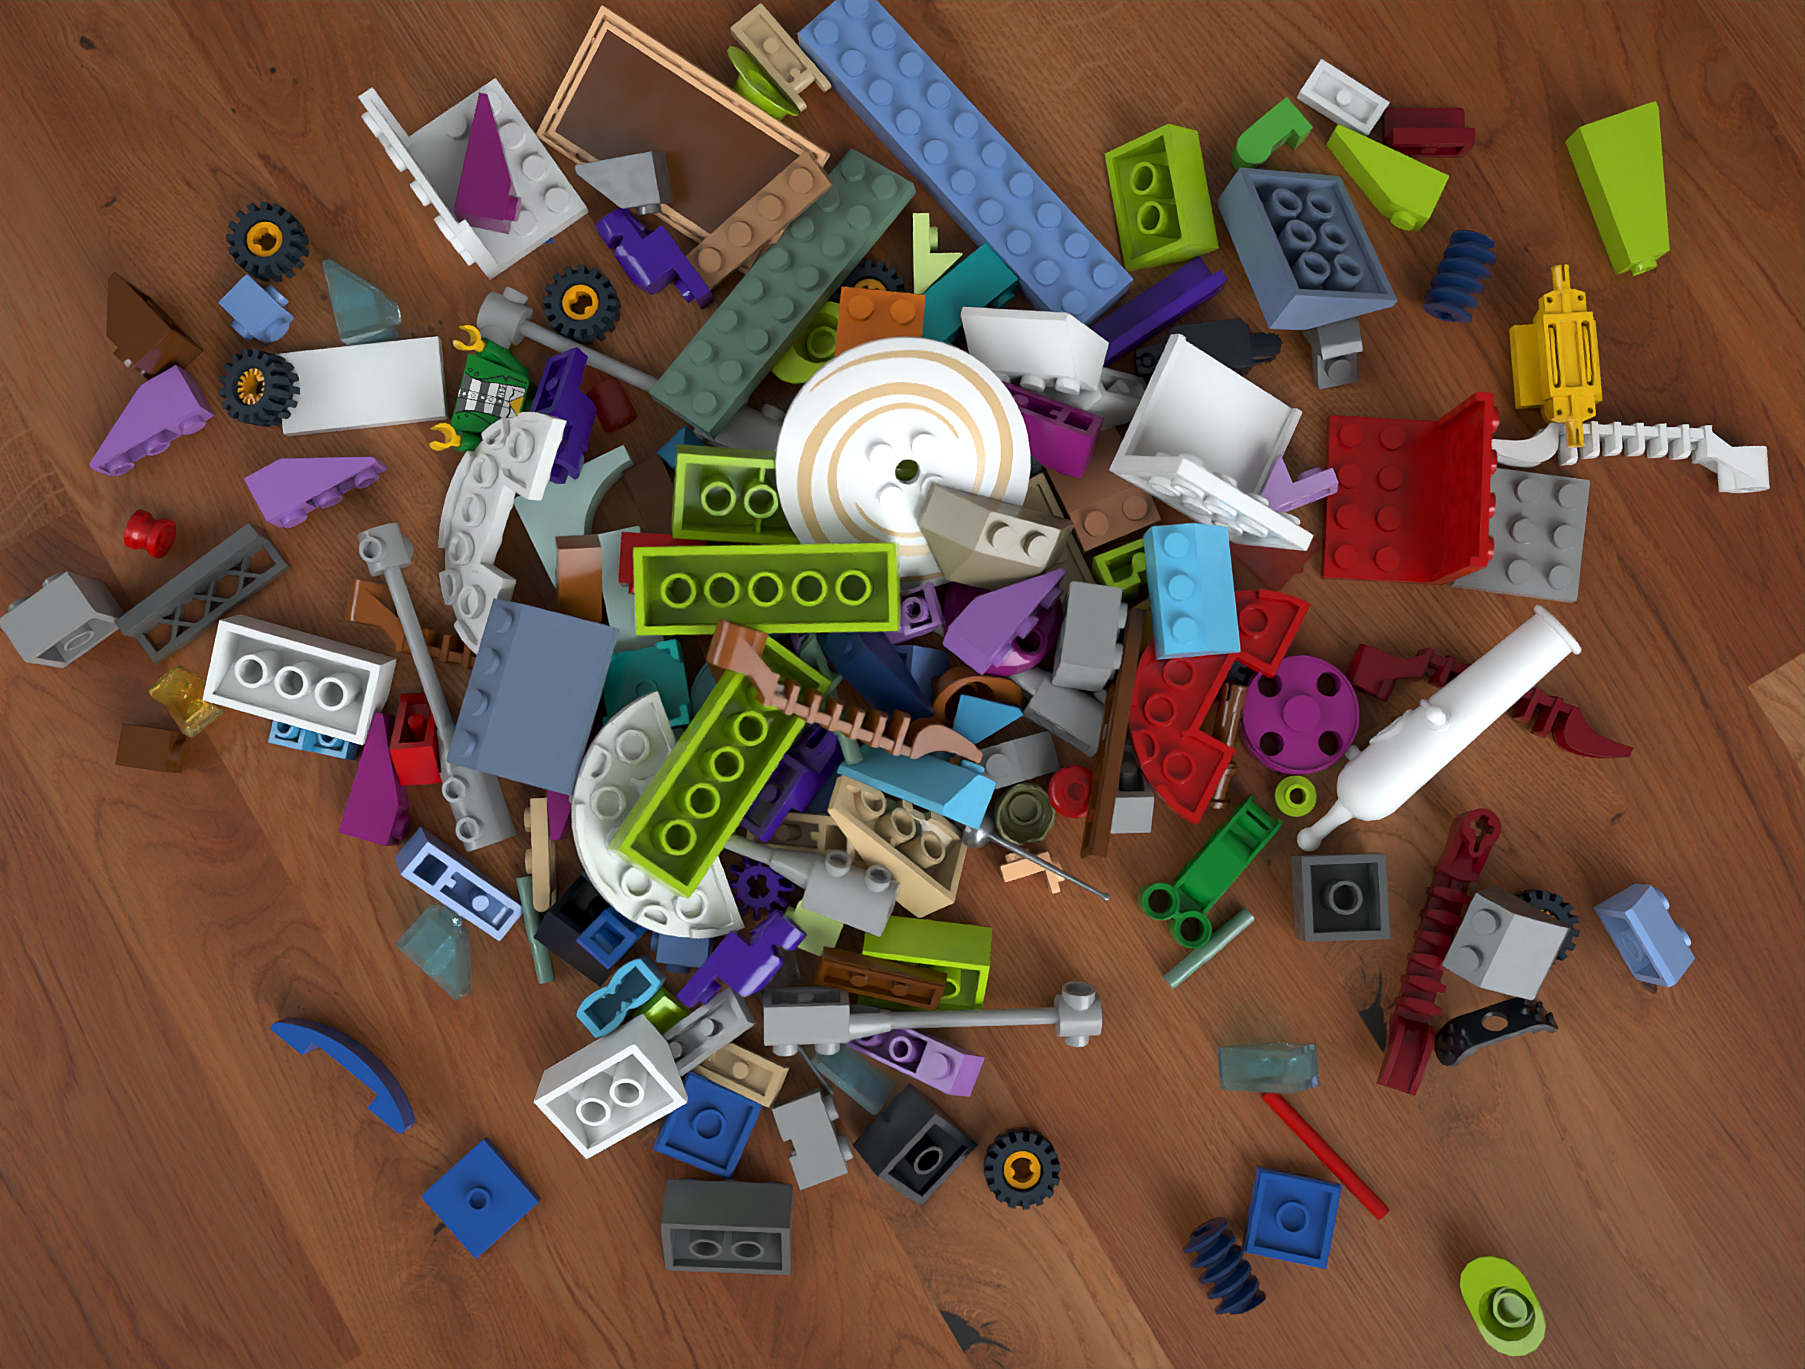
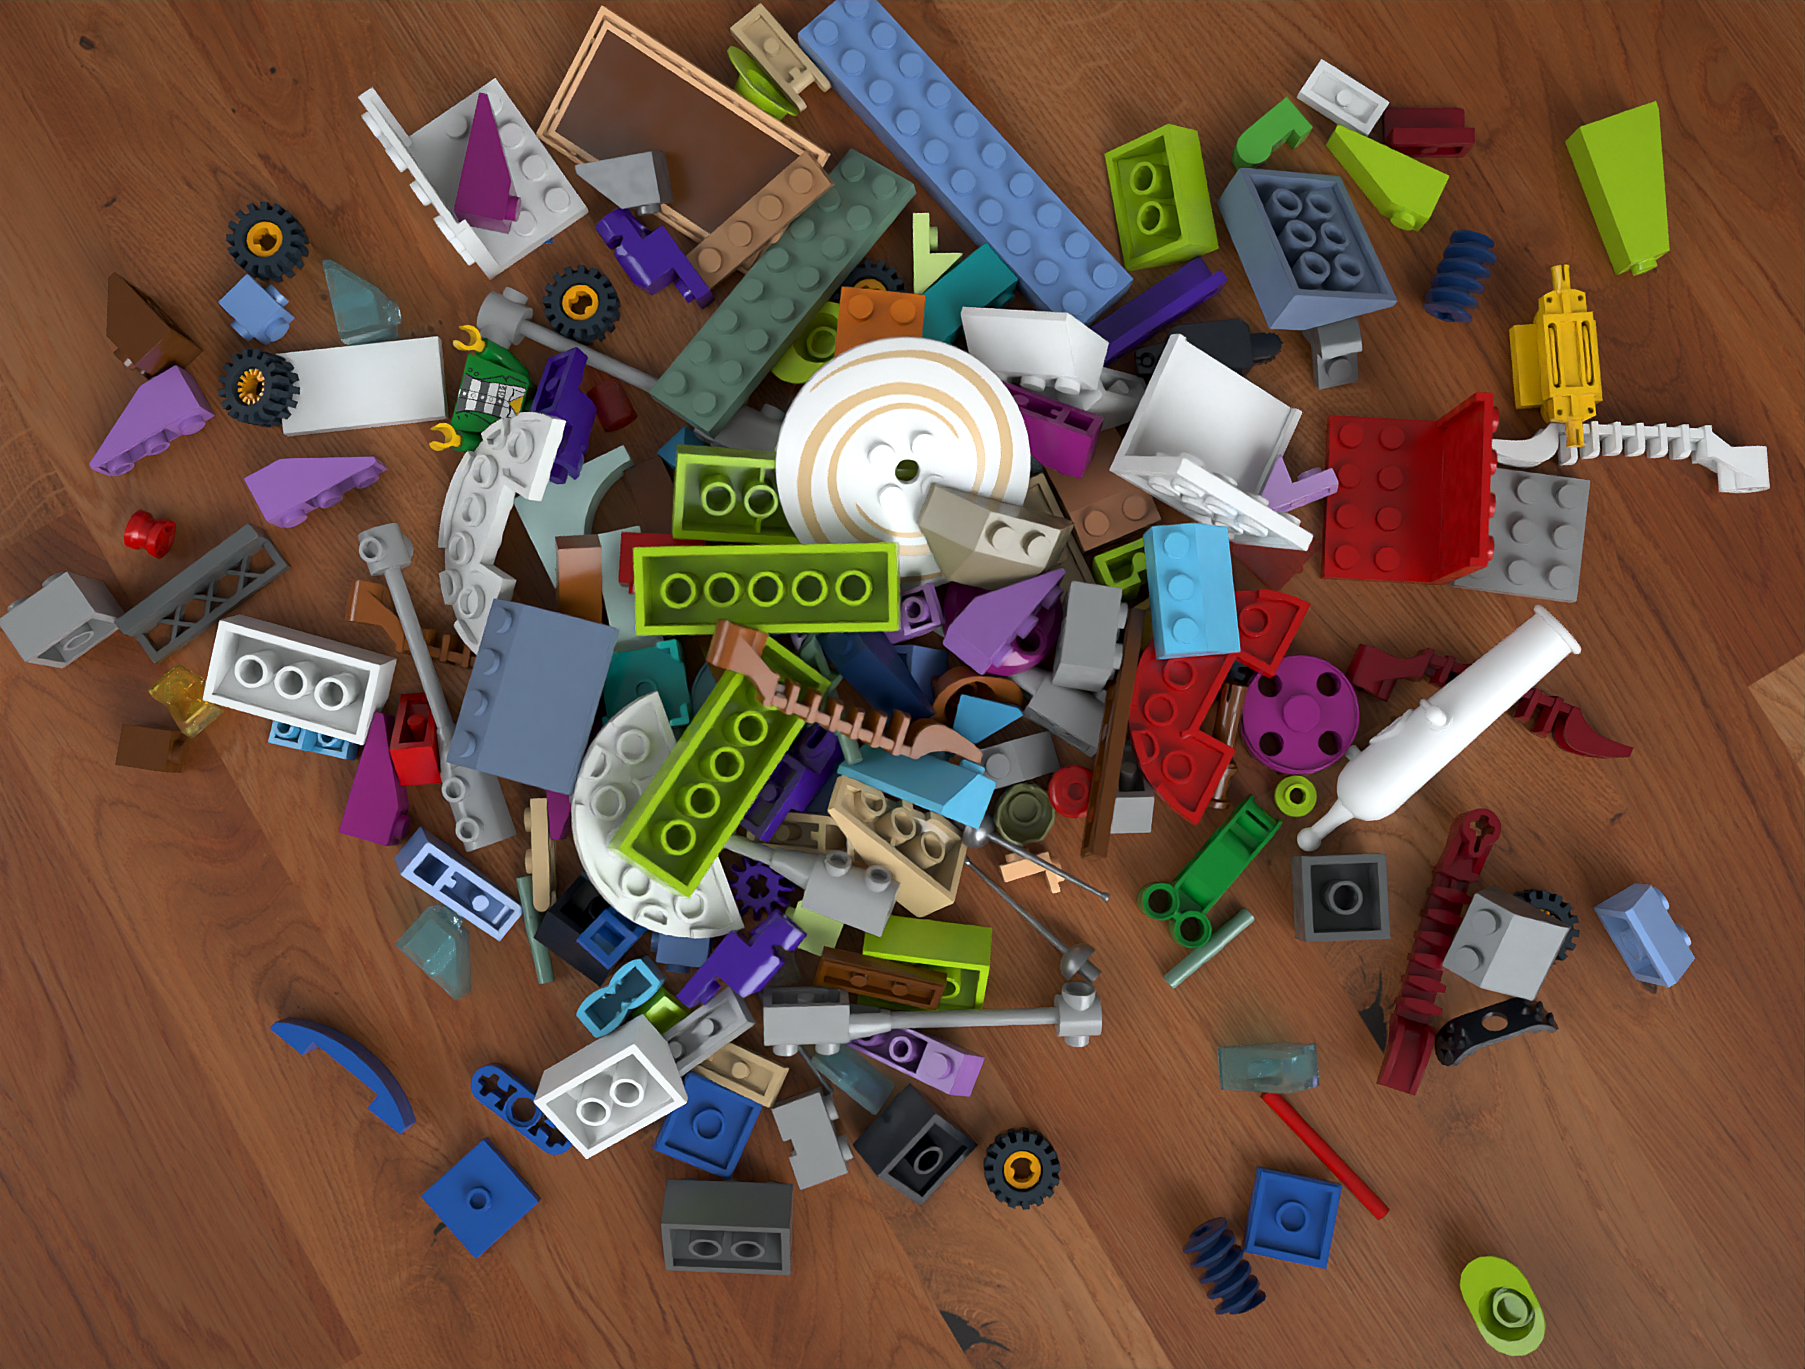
none -> blue beam [471,1063,573,1155]
none -> flat silver sword [963,857,1102,984]

